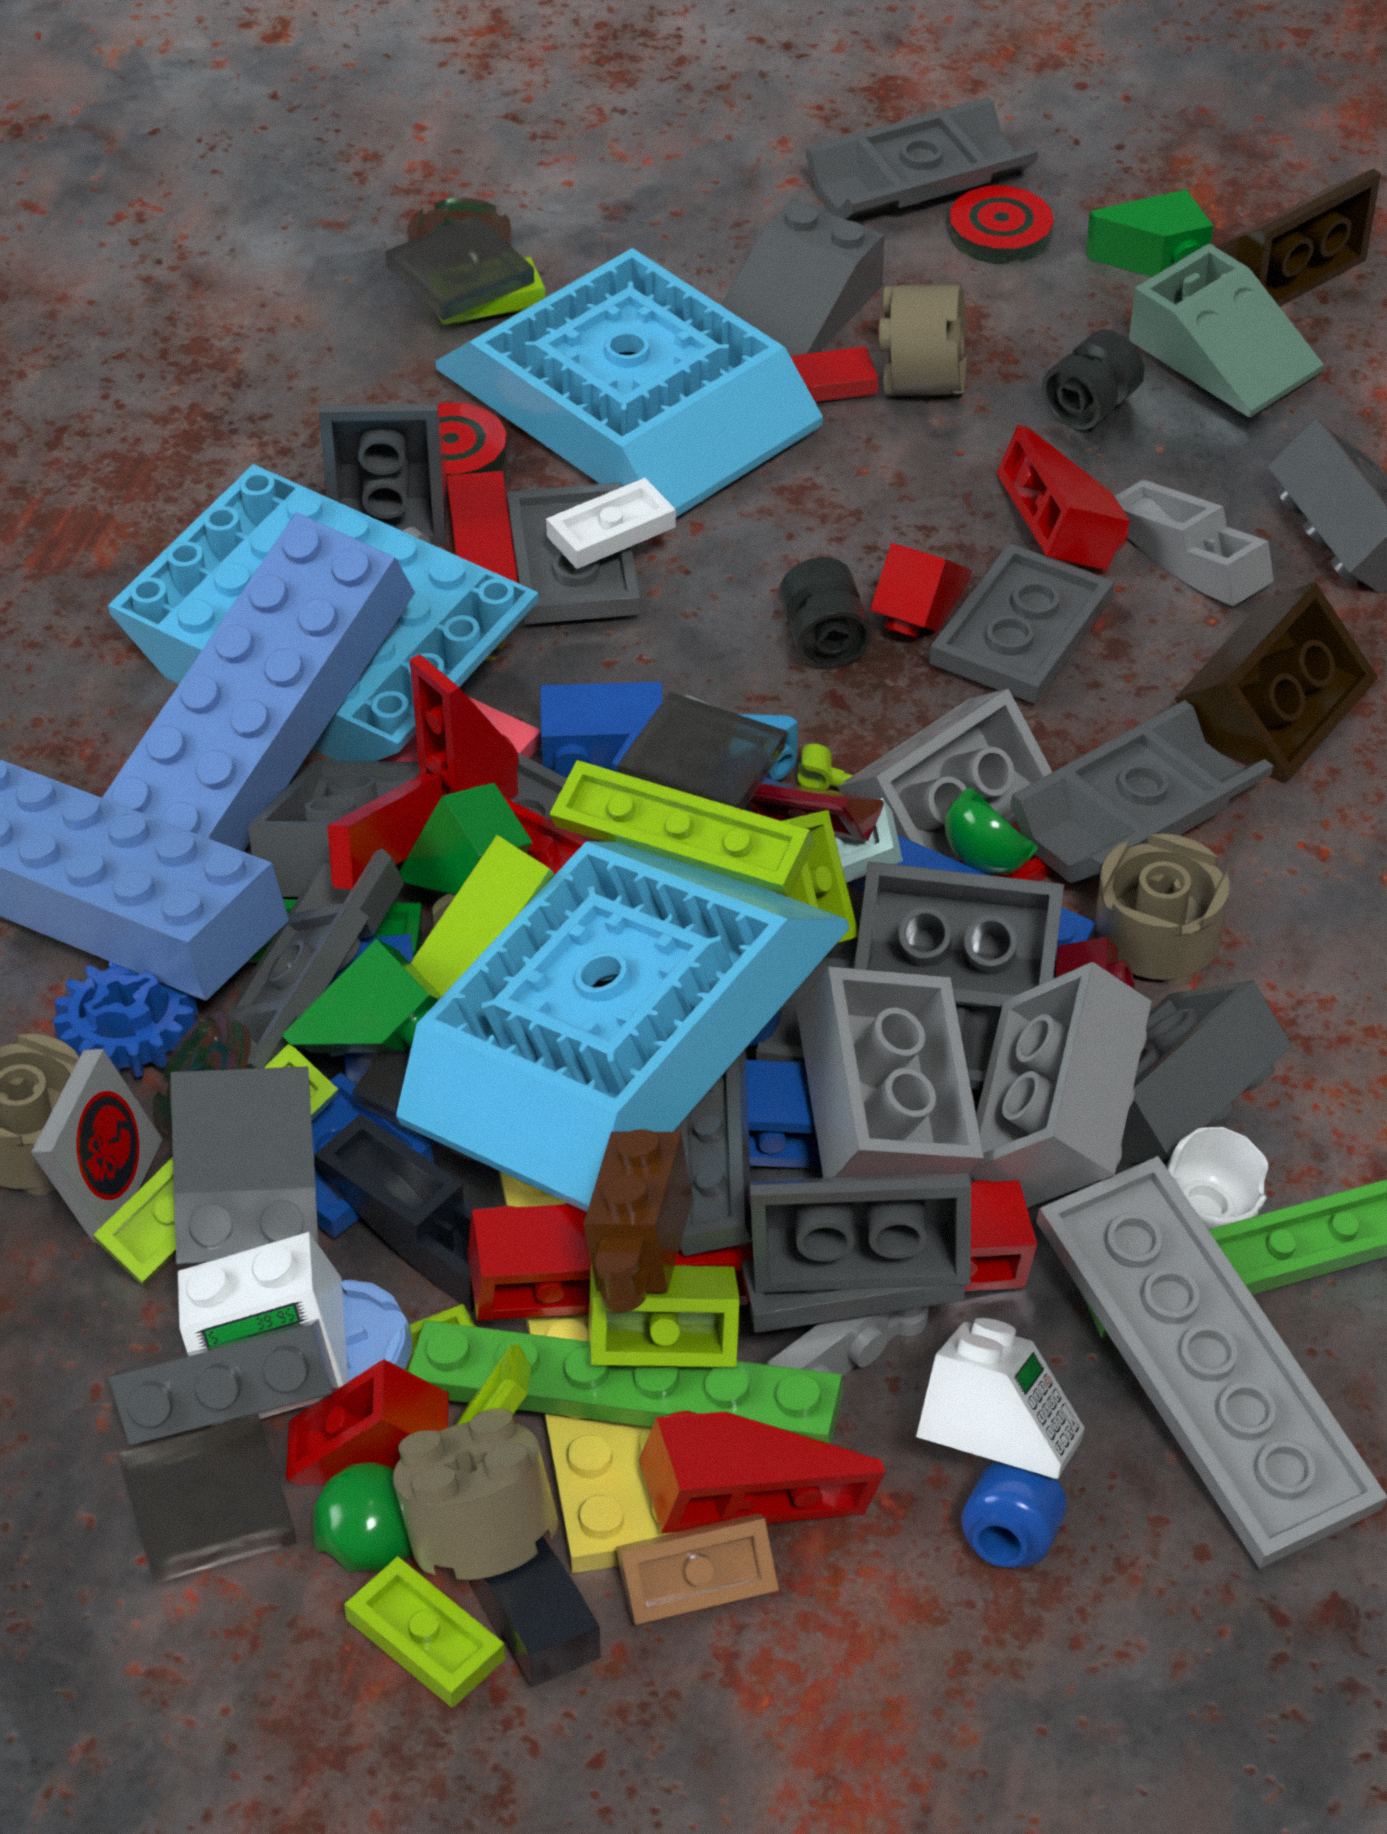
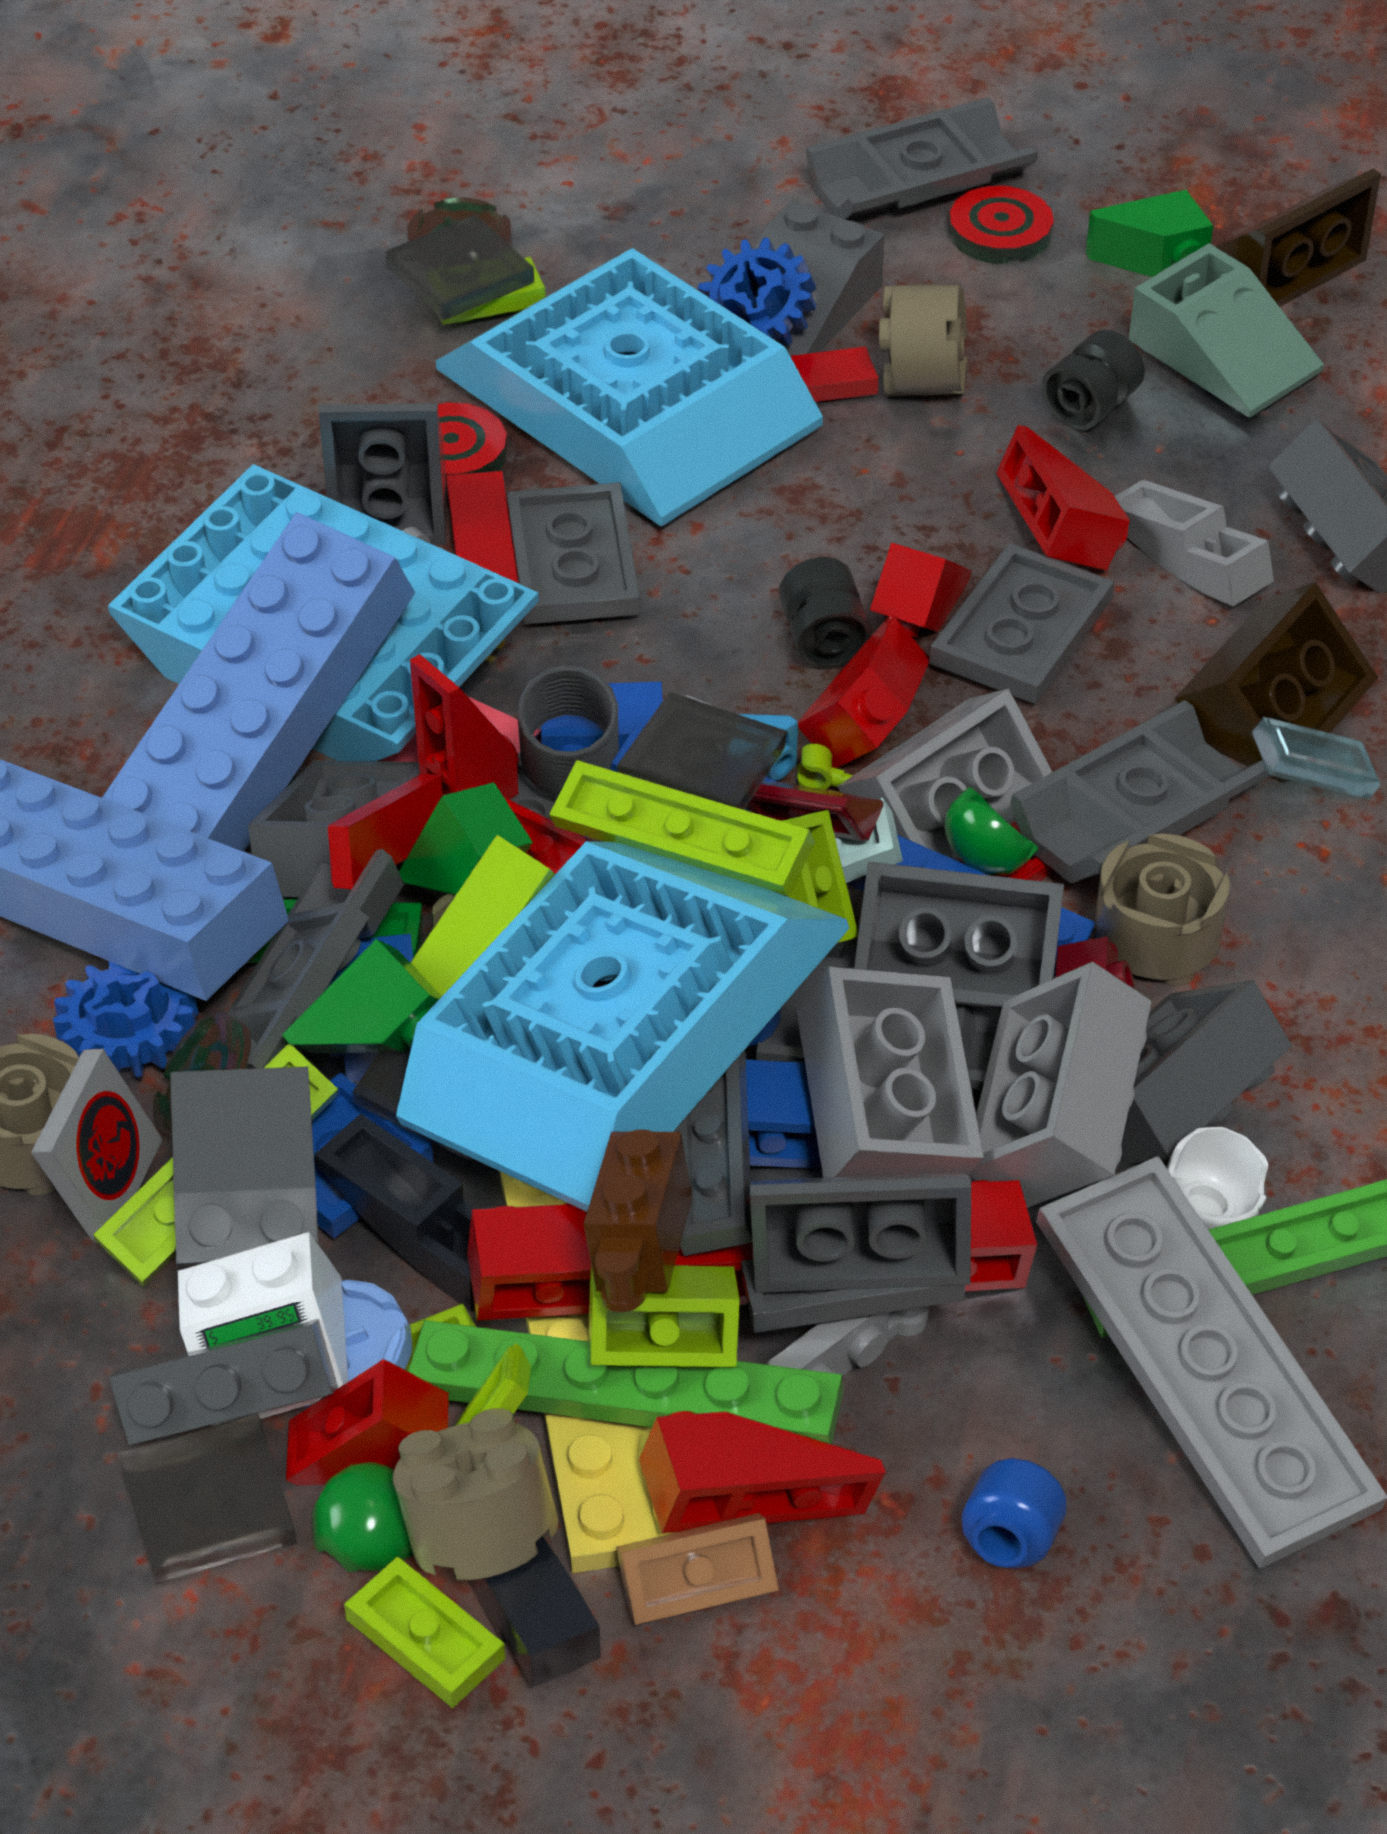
white plate [546,478,676,569] -> none
white slope [916,1318,1085,1479] -> none
none -> dark grey piece [517,665,619,798]
none -> blue gear [698,237,817,345]
none -> red slope [798,615,930,768]
none -> clear light blue tile [1252,717,1380,800]

